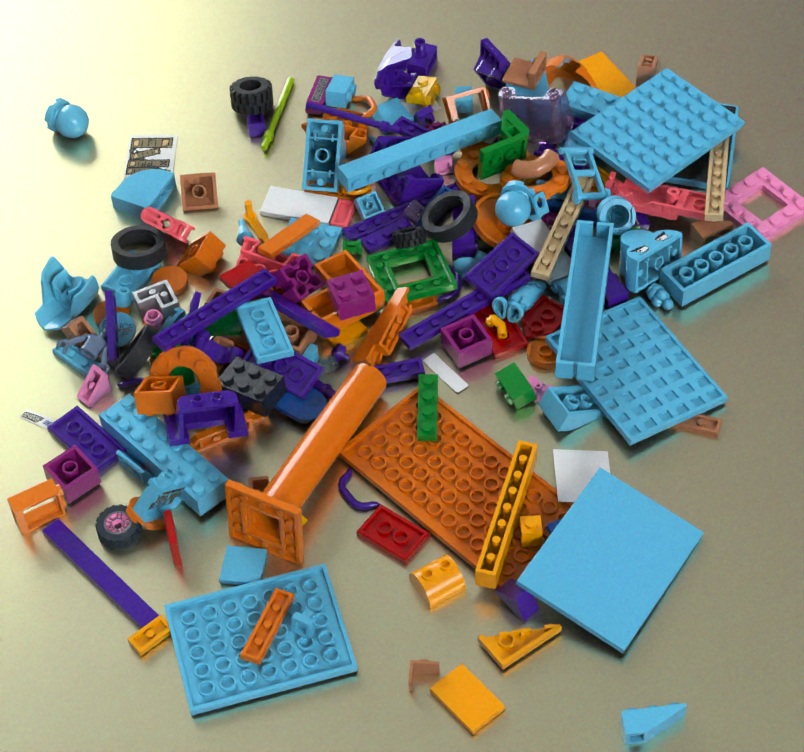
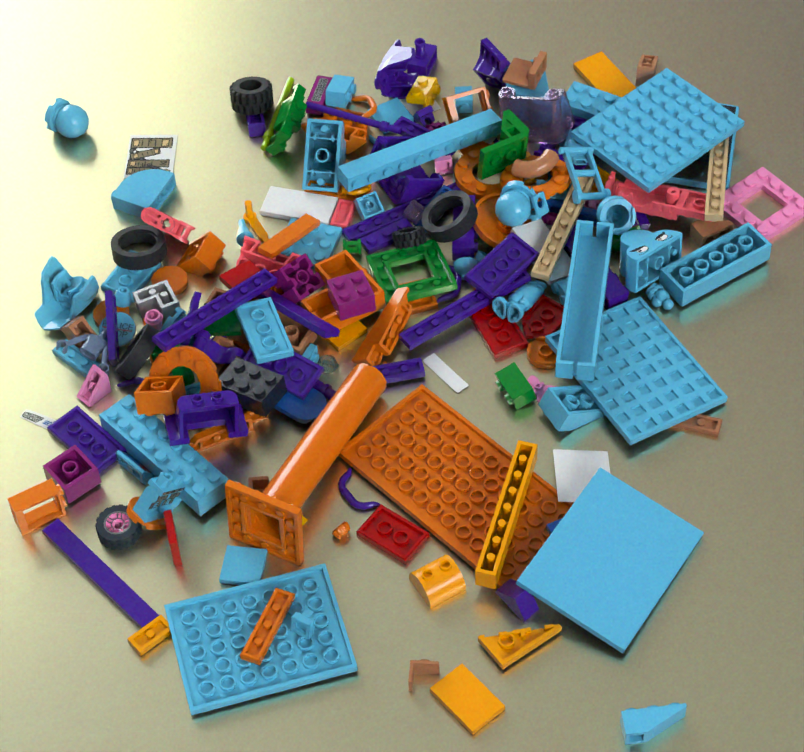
nougat slope [180,172,218,210] -> none
dark purple tile [329,343,349,363] -> none
green plate [417,374,438,441] -> none
magenta brick [440,314,492,368] -> none
light orange arm [486,315,507,339] -> none
light orange brick [520,515,542,547] -> none
orange animal [529,55,598,89] -> none
none -> green bracket [266,83,307,156]
none -> orange piece [332,521,350,540]

